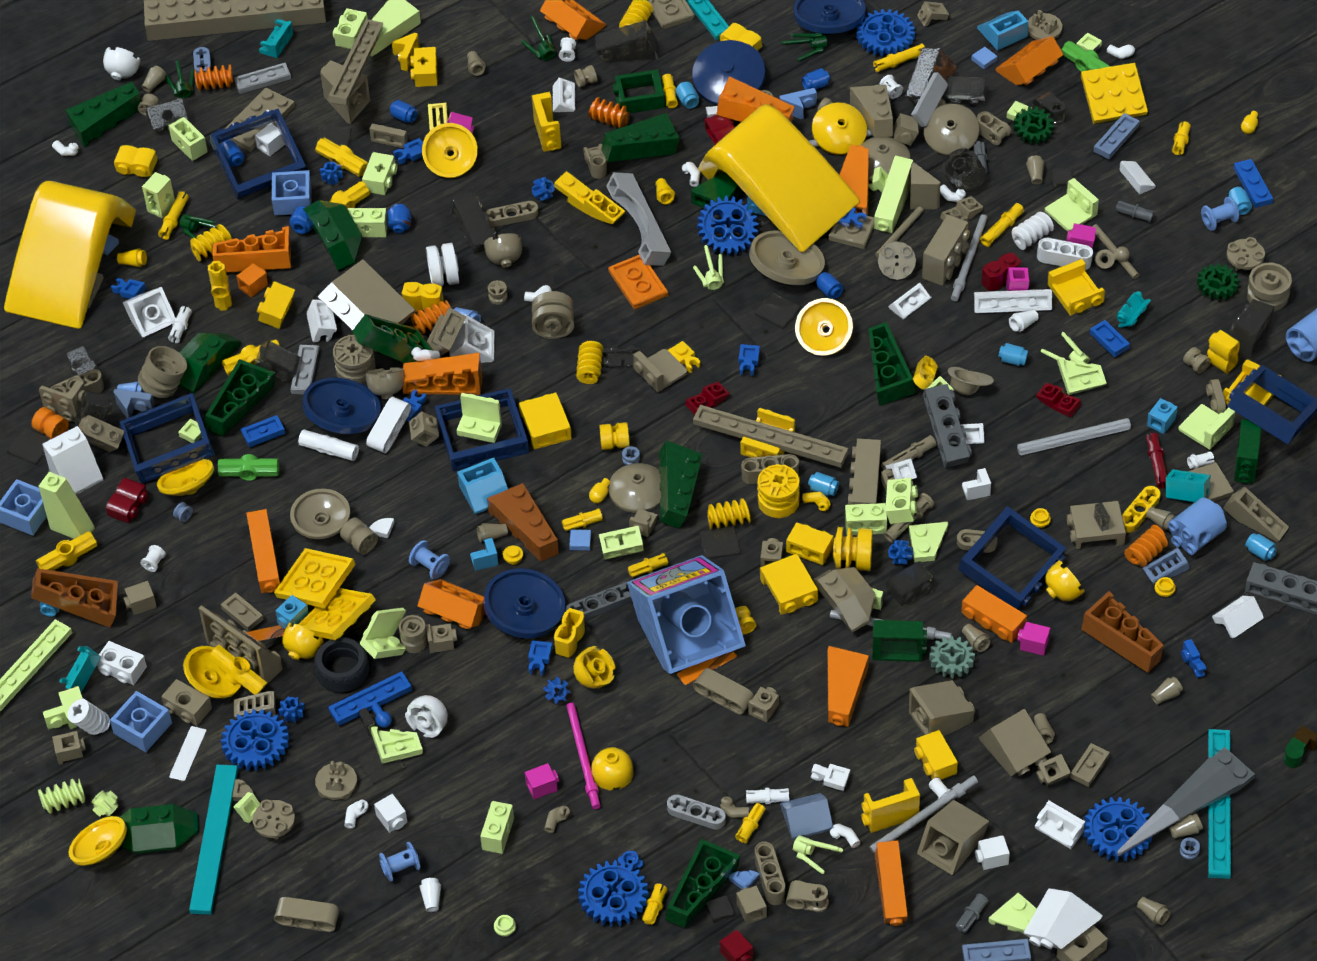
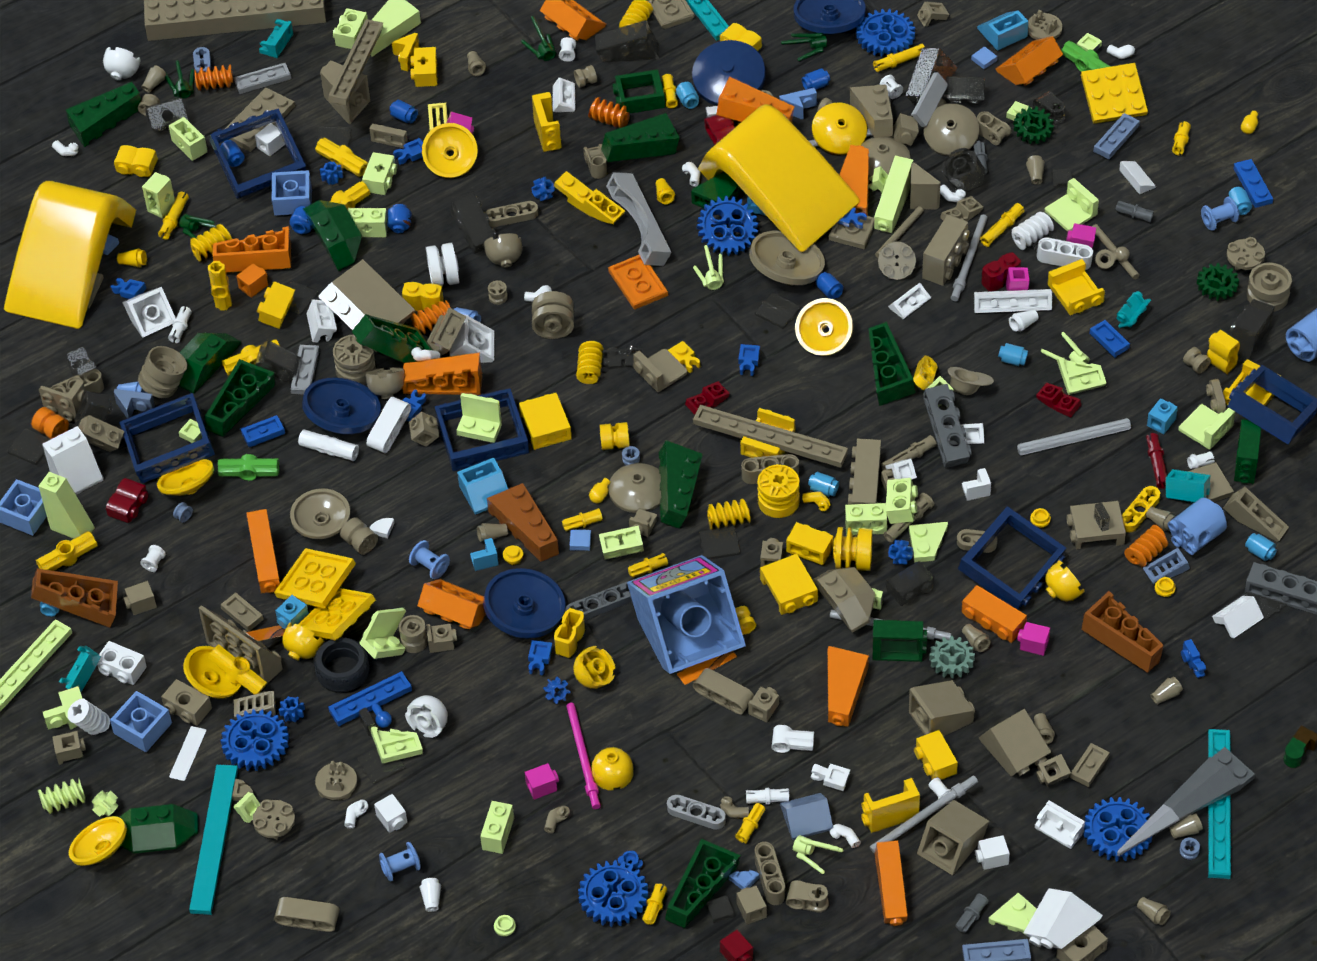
none -> white piece [772,725,814,753]

